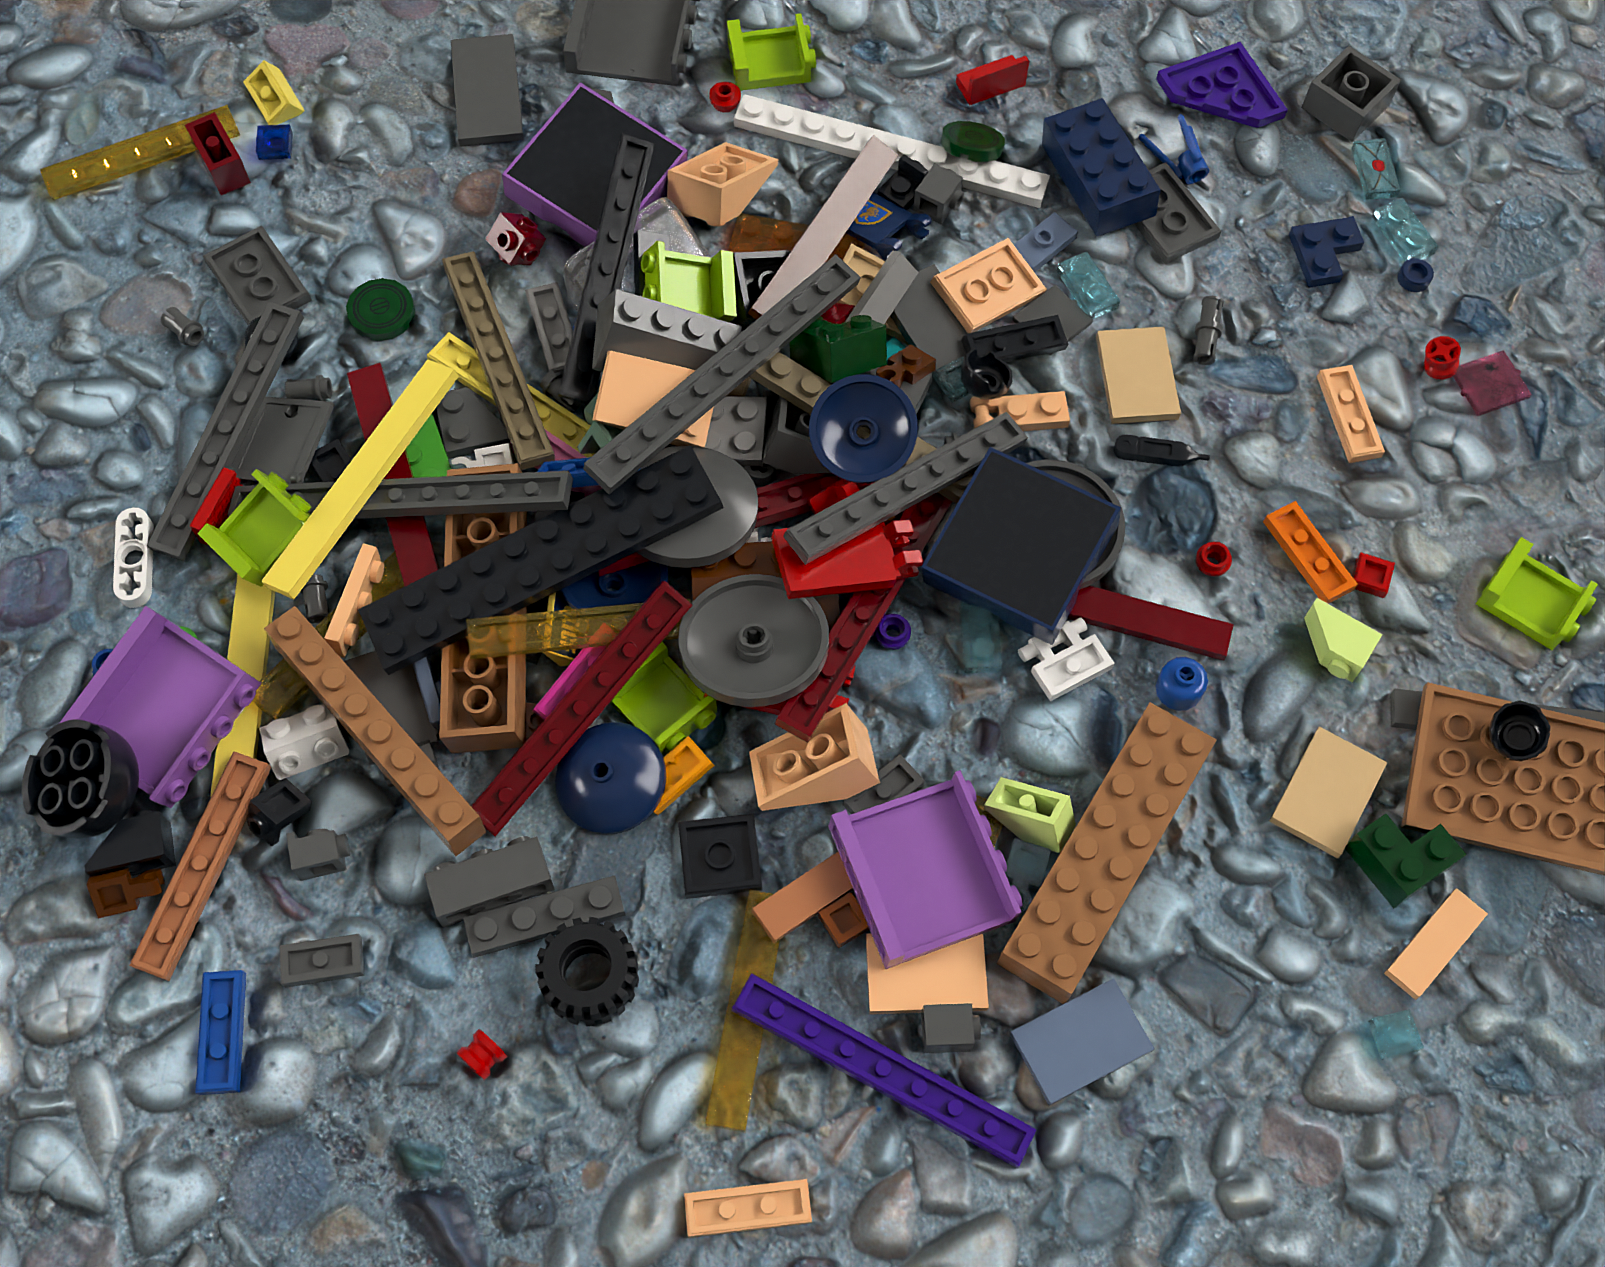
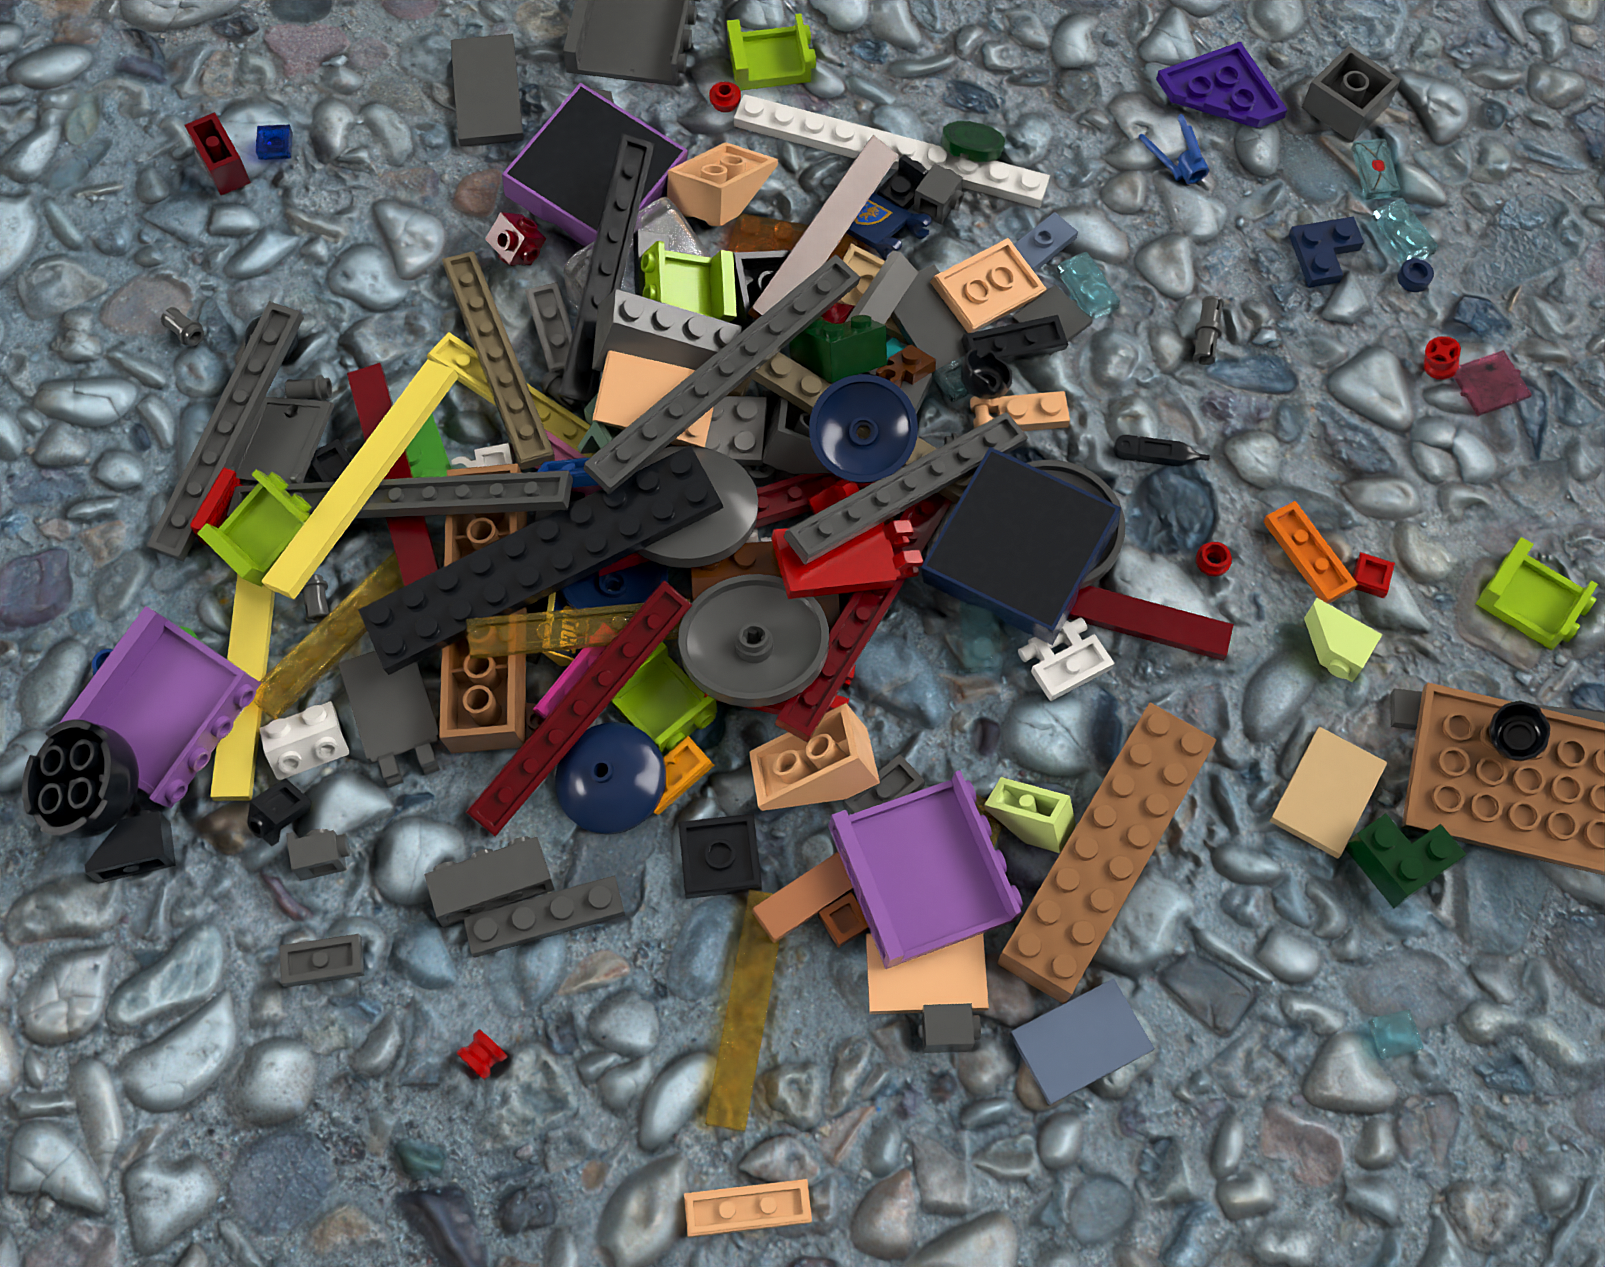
clear yellow tile [40,105,240,200] -> none
reddish brown plate [86,868,165,919] -> none
white beam [113,507,154,608] -> none
nougat tile [129,751,271,981] -> none
blue tile [195,970,246,1095] -> none
dark grey tile [203,225,312,325] -> none
light yellow slope [243,60,305,127] -> none
medium nougat brick [264,606,486,857] -> none
light nougat plate [324,543,384,658] -> none
dark green tile [346,278,416,341] -> none
sand blue plate [412,656,441,730] -> none
dark grey wing [436,387,510,459] -> none
black tyre [535,917,639,1026] -> none
dark purple tile [732,973,1037,1168] -> none
dark purple plate [875,614,911,650] -> none
red panel [956,55,1030,106] -> none
clear light blue plate [1005,838,1051,912] -> none
dark blue brick [1042,98,1160,237] -> none
tan tile [1096,327,1181,424] -> none
dark grey tile [1134,162,1221,264] -> none
blue head [1155,657,1208,711] -> none
light nougat tile [1317,365,1385,463] -> none
light nougat tile [1384,888,1488,1000] -> none

